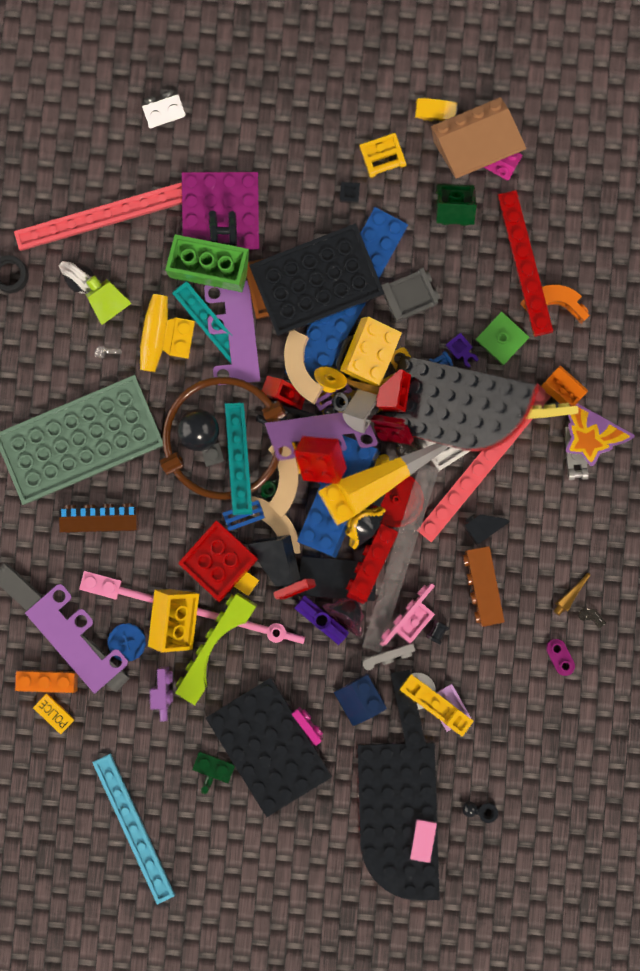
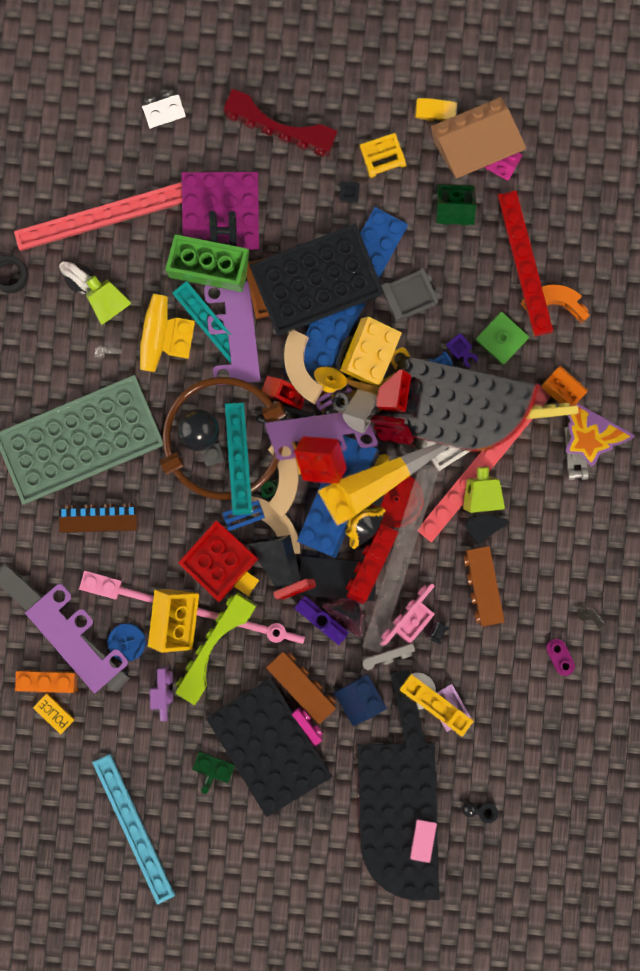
pearl gold piece [554,573,591,616] -> none
none -> dark red arch [223,88,337,157]
none -> dark orange brick [266,651,336,725]
none -> lime torso [463,467,505,513]

